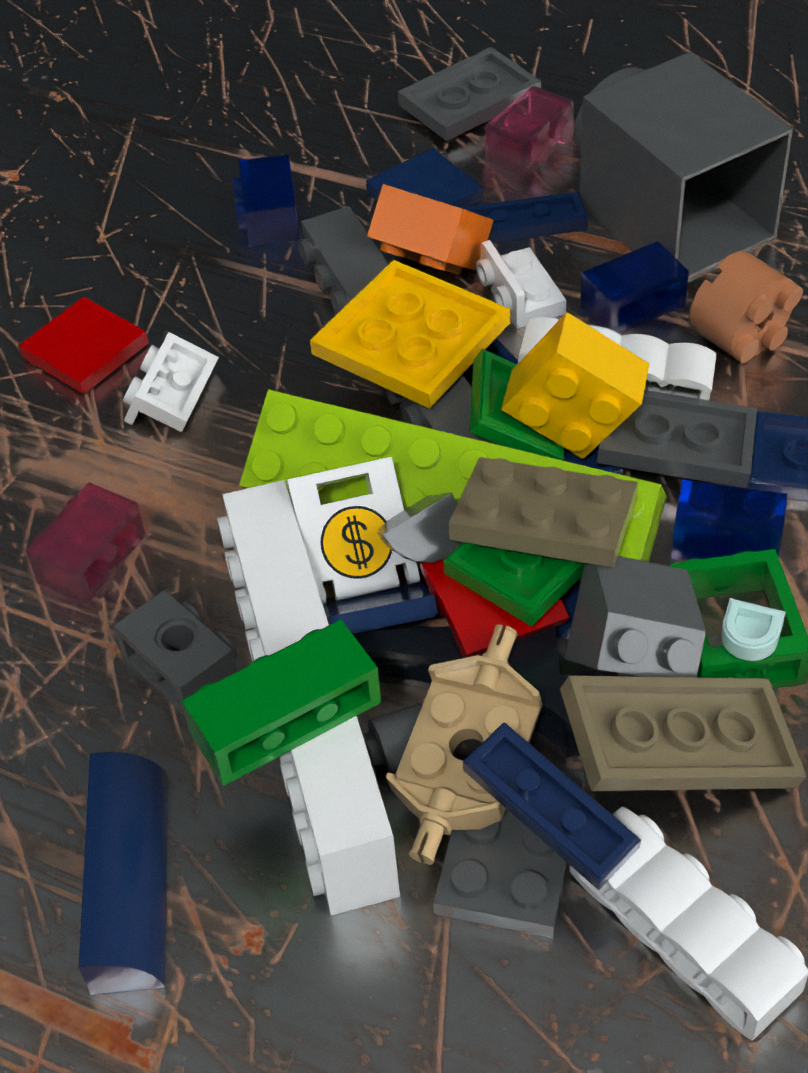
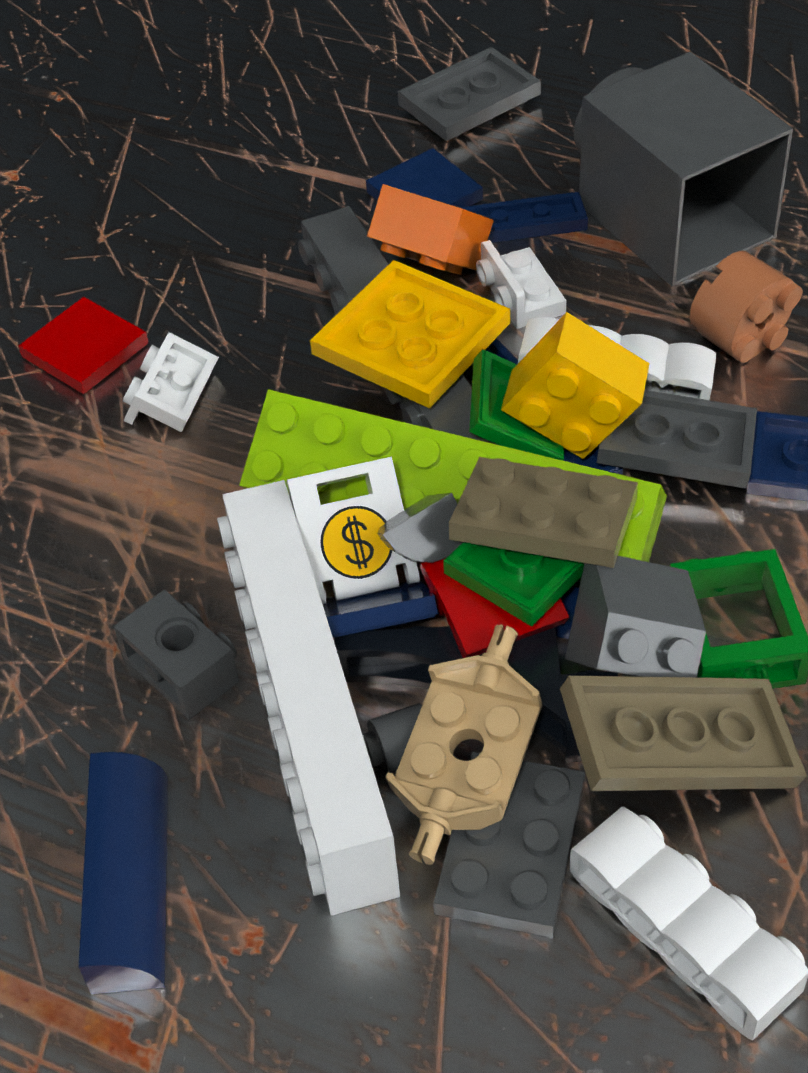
clear pink brick [26,482,146,605] -> none
green brick [181,619,381,786] -> none
clear blue brick [233,154,300,246] -> none
dark blue tile [463,722,641,890] -> none
clear pink brick [485,85,575,177] -> none
clear blue brick [580,241,689,334] -> none
clear blue brick [671,480,788,561] -> none
light aqua tile [721,598,786,661] -> none

